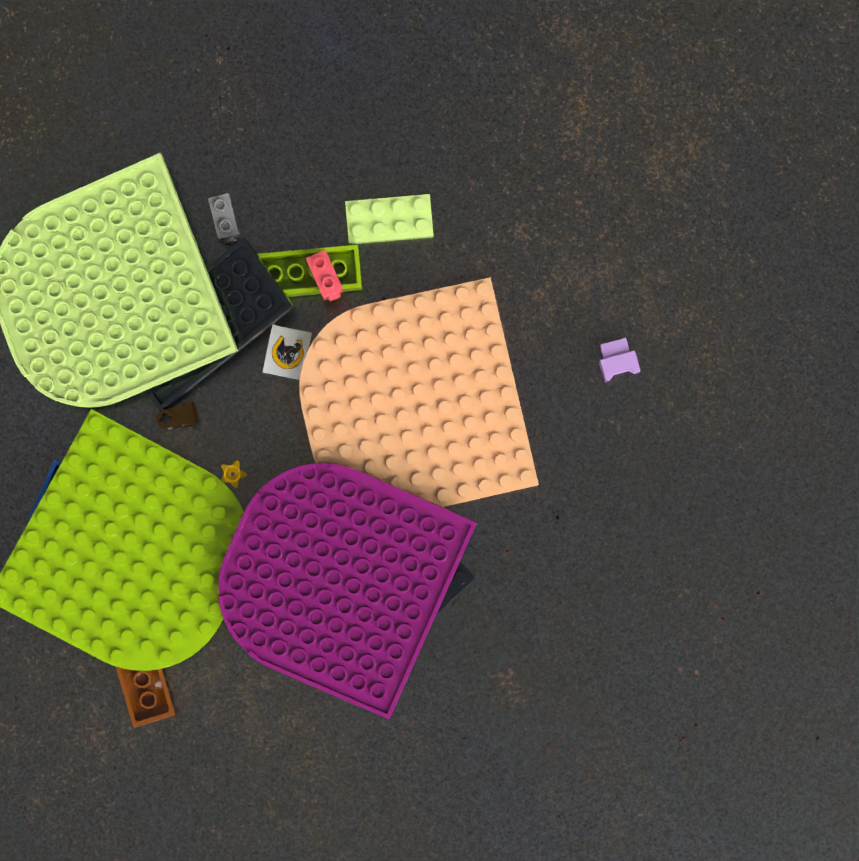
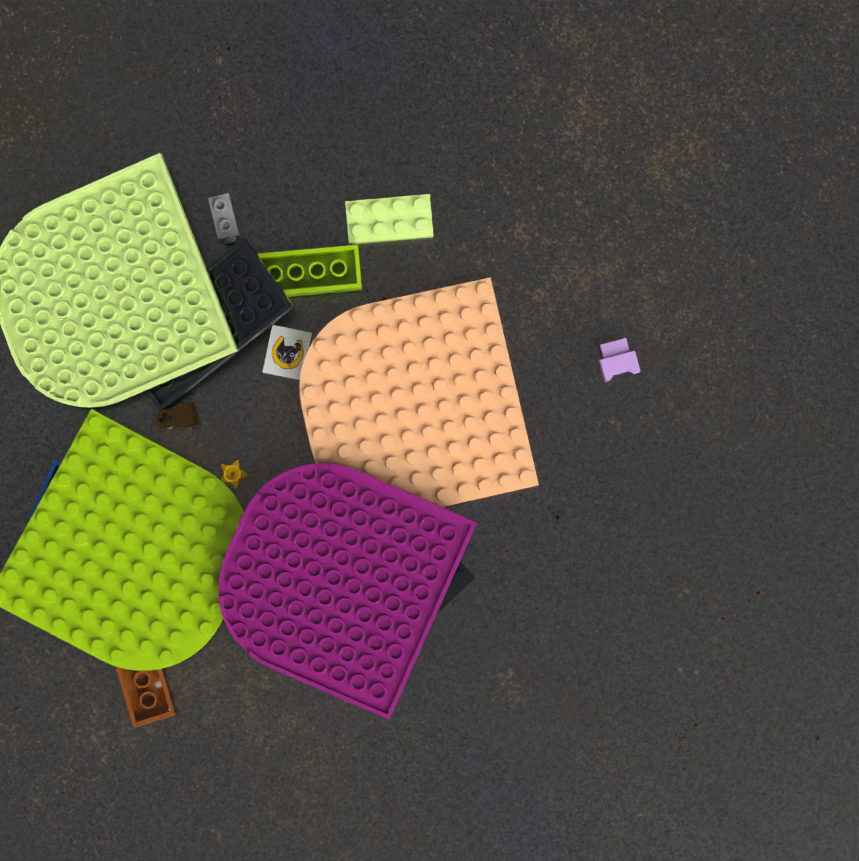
coral brick [306,250,344,301] -> none

